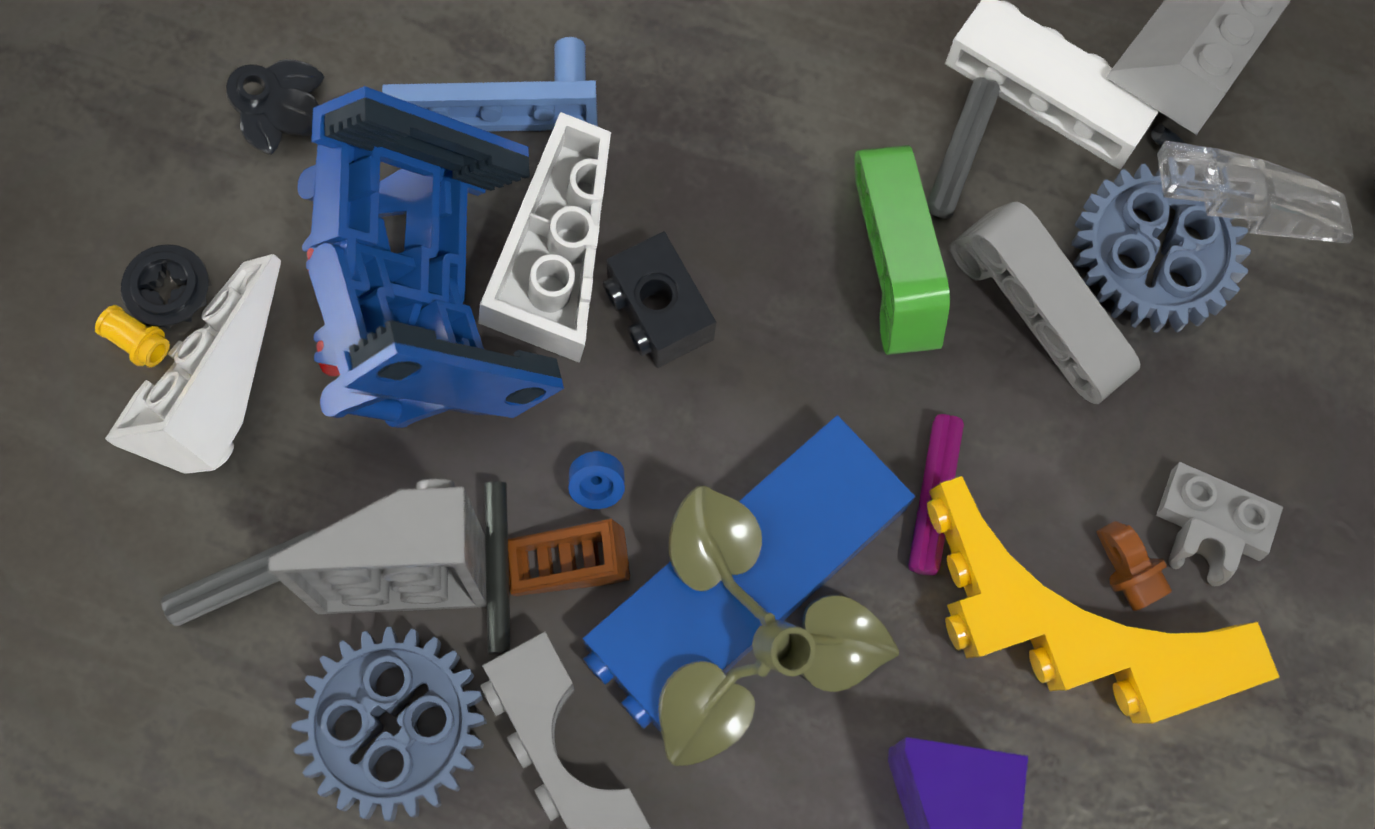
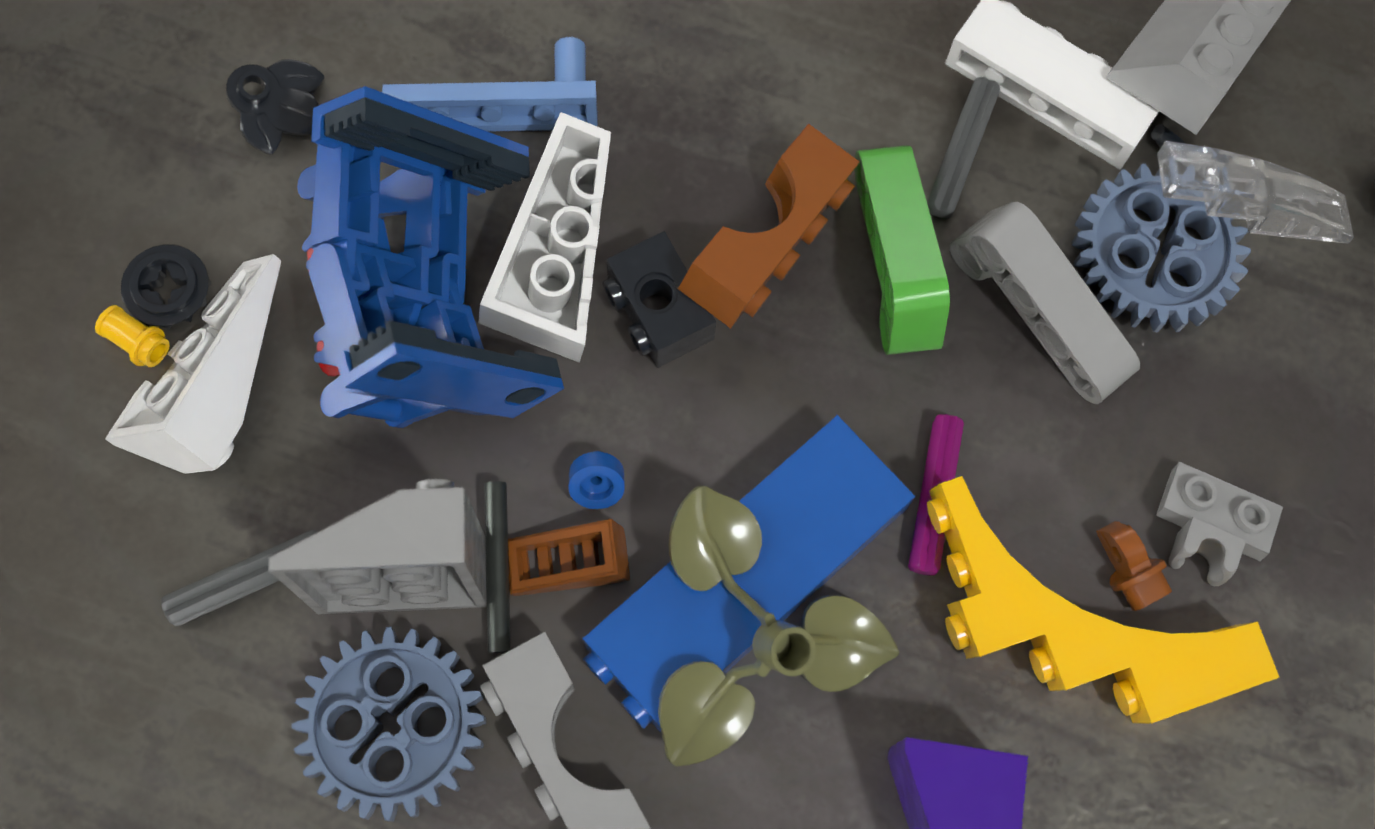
none -> dark orange arch [678,123,860,329]

